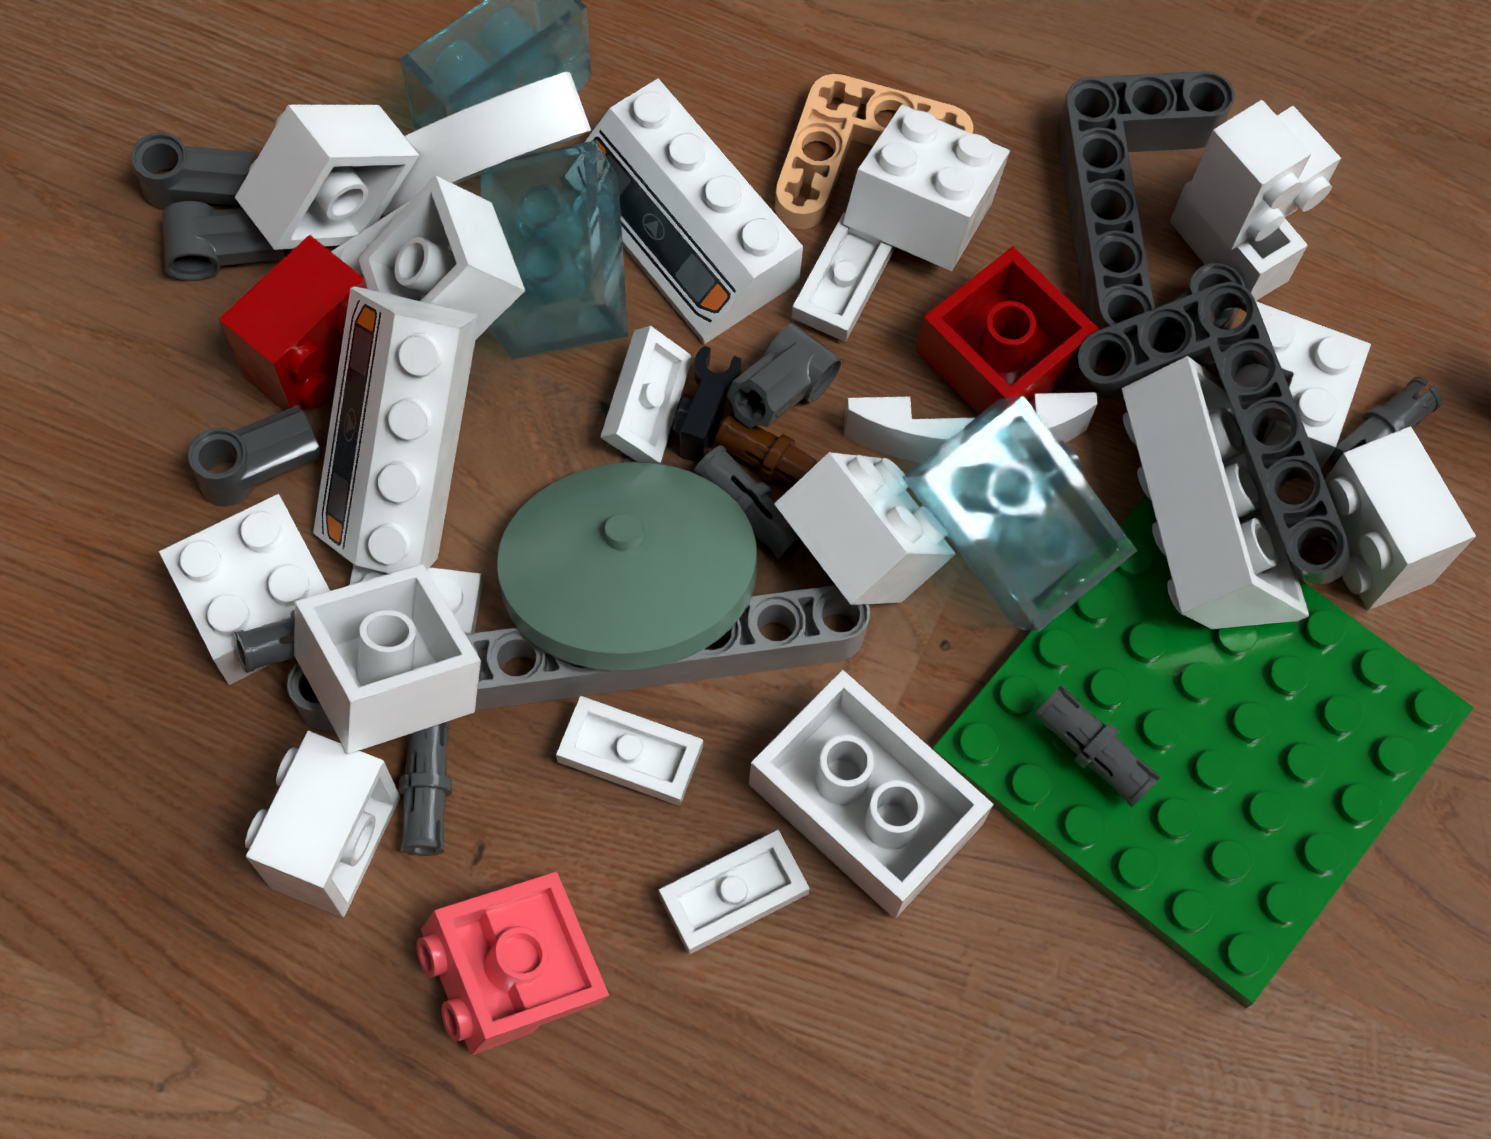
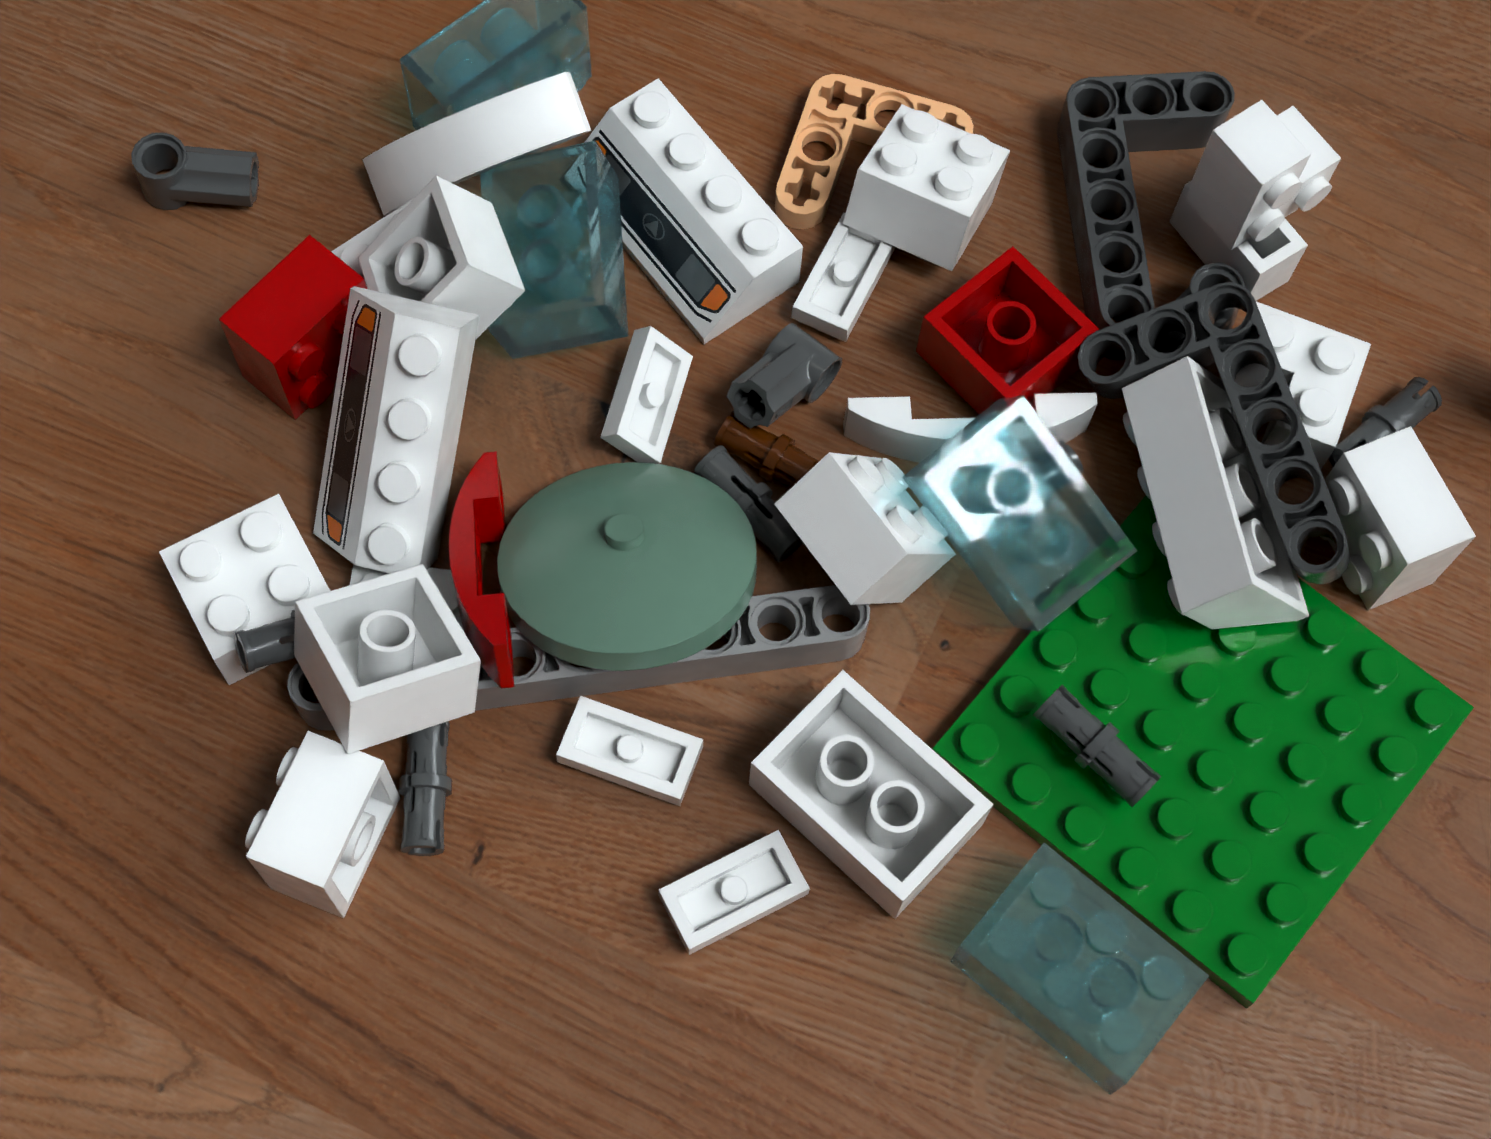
dark grey piece [162,201,287,281] -> none
dark grey piece [188,405,322,506] -> none
white brick [235,105,420,250] -> none
coral plate [417,872,609,1056] -> none
black plate [673,346,741,463] -> none
none -> red slope [449,451,515,689]
none -> clear light blue brick [950,843,1209,1095]

